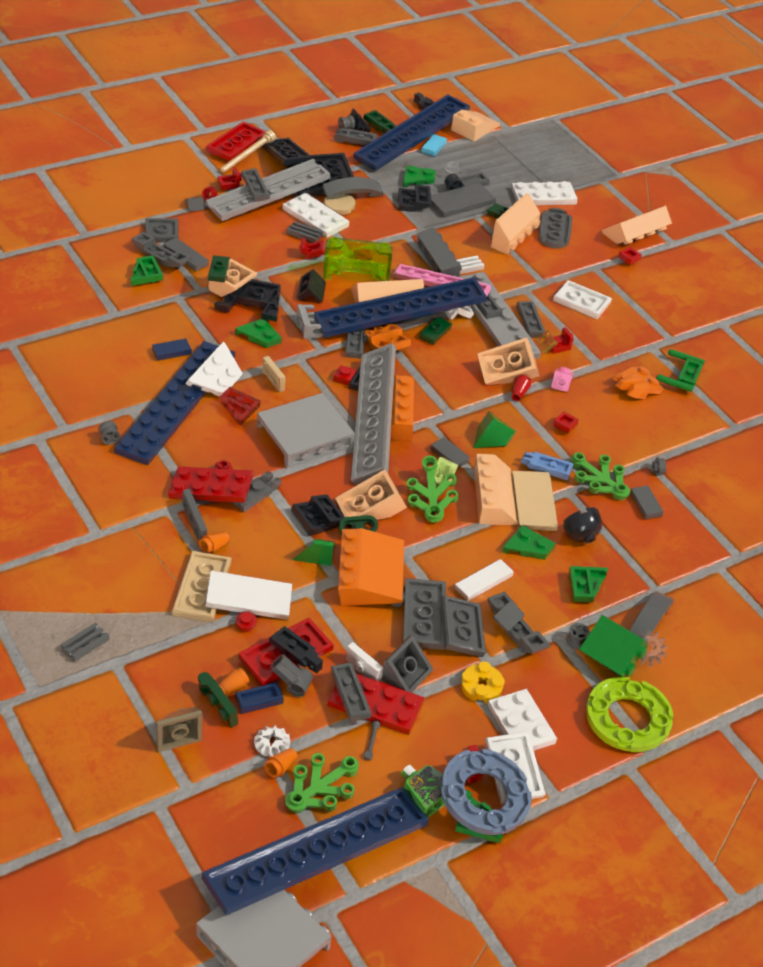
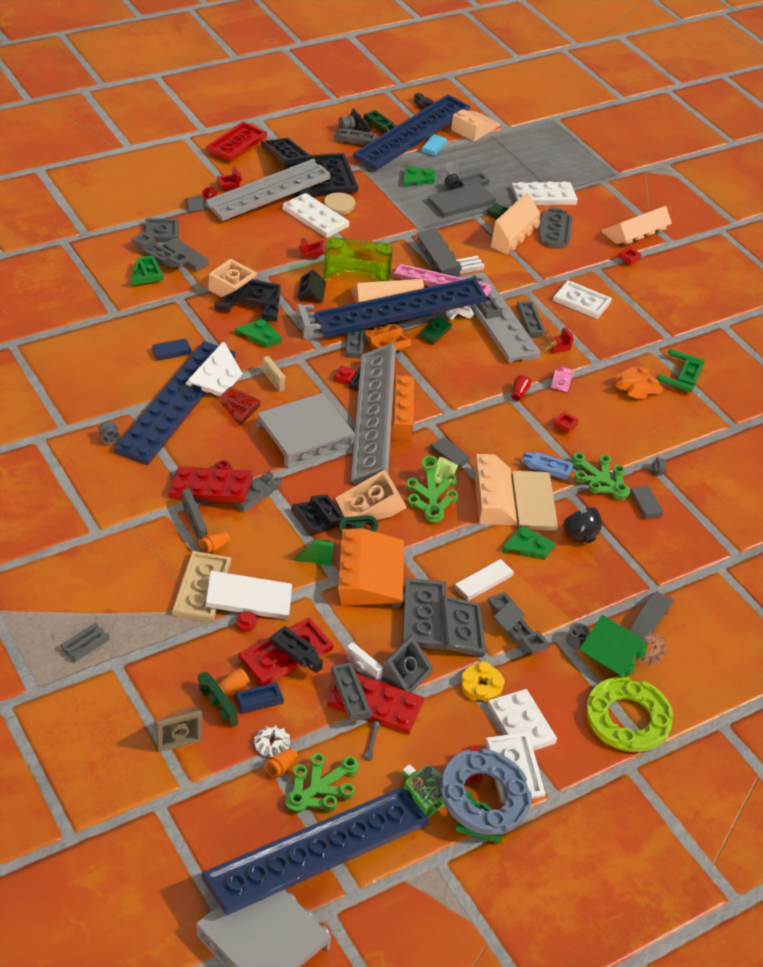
dark green plate [208,255,230,282] -> none
tan piece [220,129,276,173] -> none
dark grey tile [241,168,270,202] -> none
dark grey piece [270,654,313,697] -> none
dark grey tile [287,221,323,243] -> none
dark grey slope [322,177,384,199] -> none
black slope [398,184,432,211] -> none
green slope [473,411,516,448] -> none
light nougat slope [477,337,540,385] -> none
green wing [569,566,608,602] -> none

